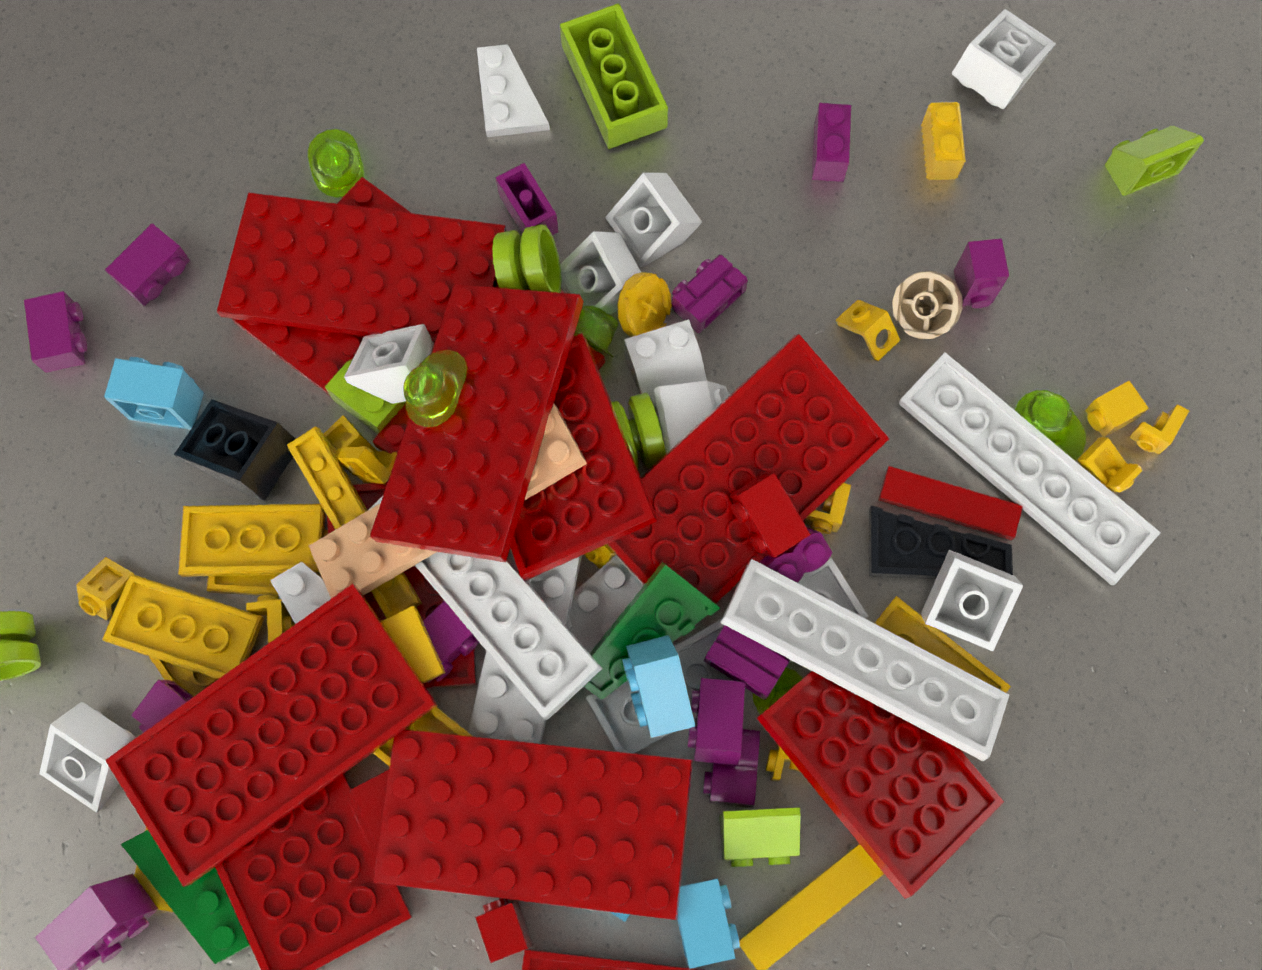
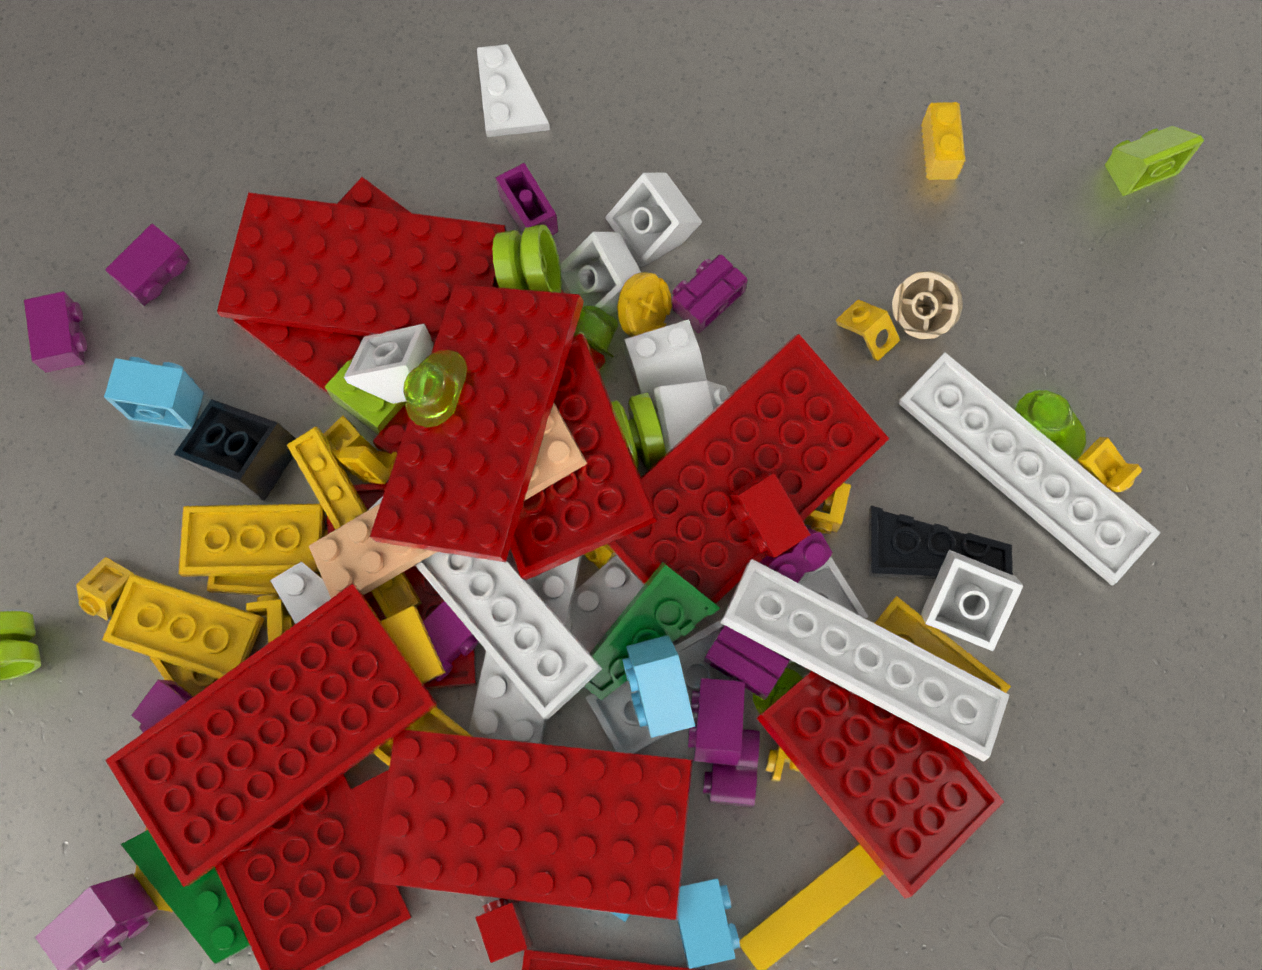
white slope [39,701,136,813] -> none
clear neon green piece [308,129,364,198] -> none
lime brick [560,3,668,150] -> none
lime slope [719,807,801,867] -> none
magenta brick [812,103,852,182] -> none
red tile [878,466,1023,541] -> none
white slope [951,9,1056,110] -> none
magenta brick [953,238,1009,309] -> none
yellow brick [1085,380,1149,437] -> none
yellow bracket [1130,404,1189,455] -> none

